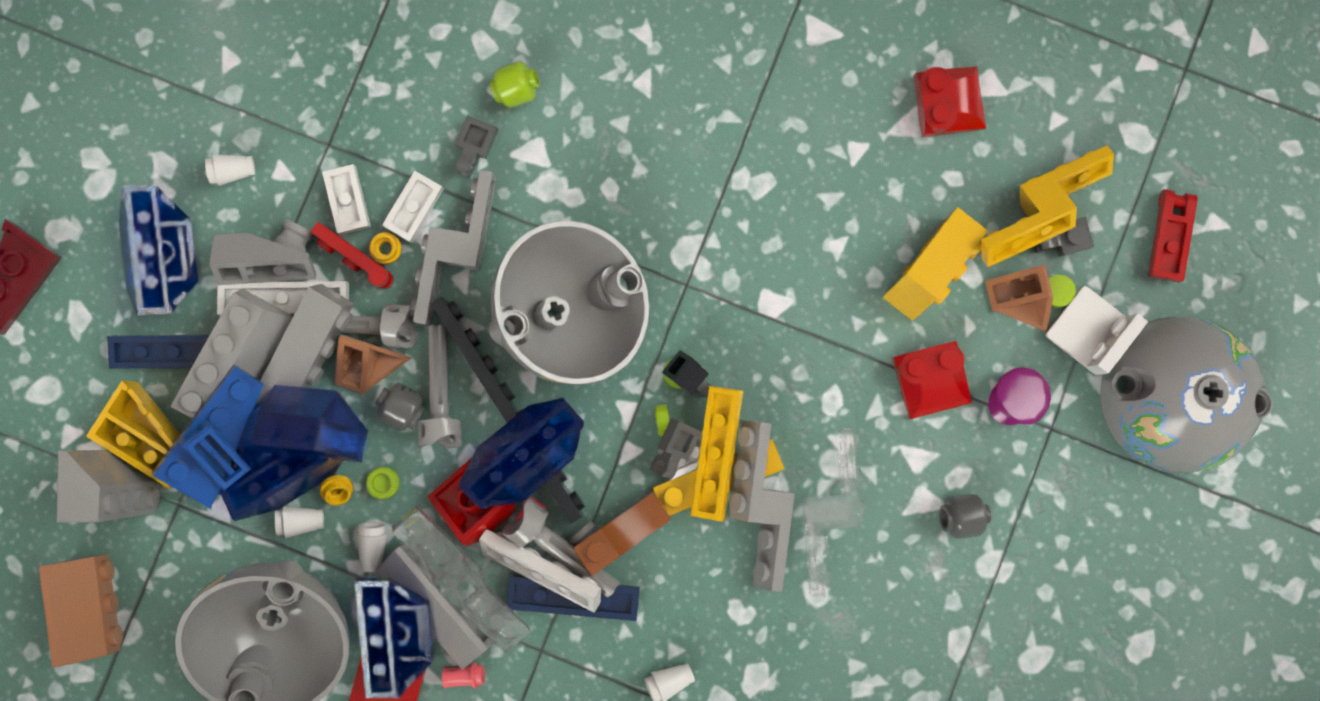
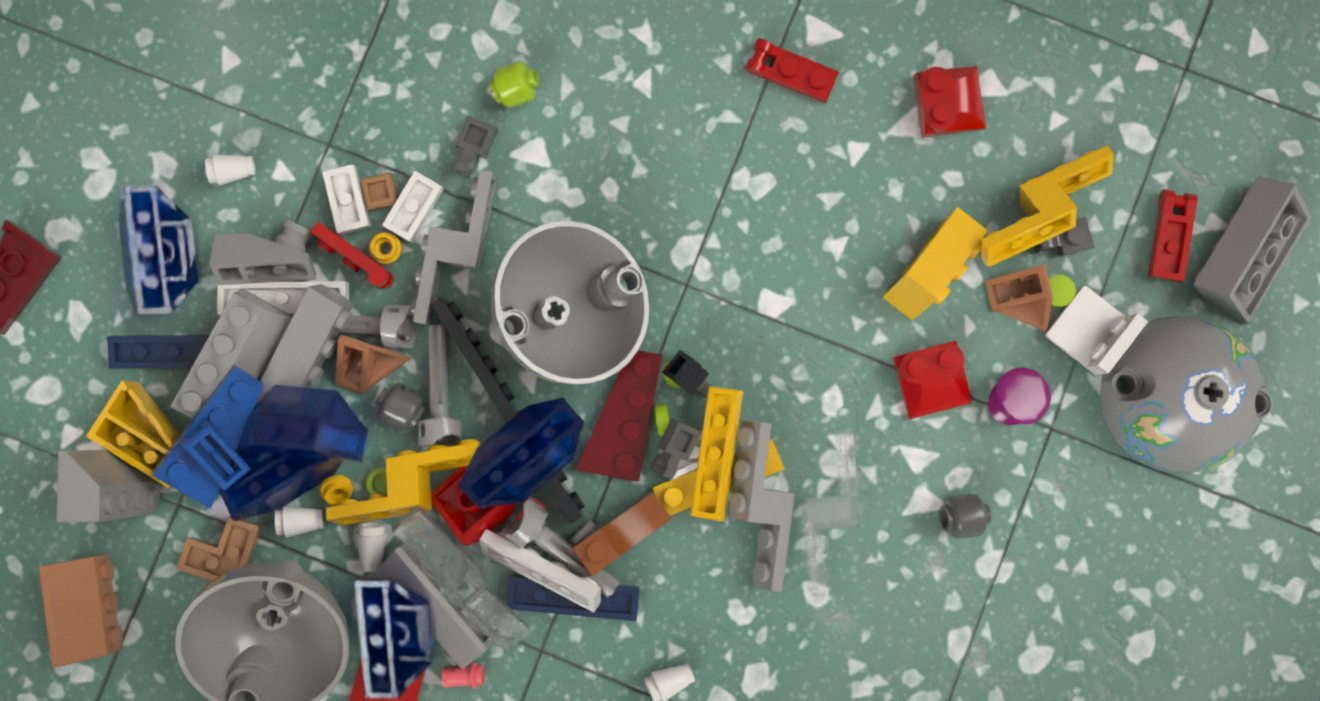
none -> medium nougat plate [176,516,263,581]
none -> yellow bracket [326,439,491,526]
none -> medium nougat tile [360,172,398,212]
none -> dark red wing [575,350,662,482]
none -> red plate [745,38,839,104]
none -> light grey slope [1193,176,1312,325]

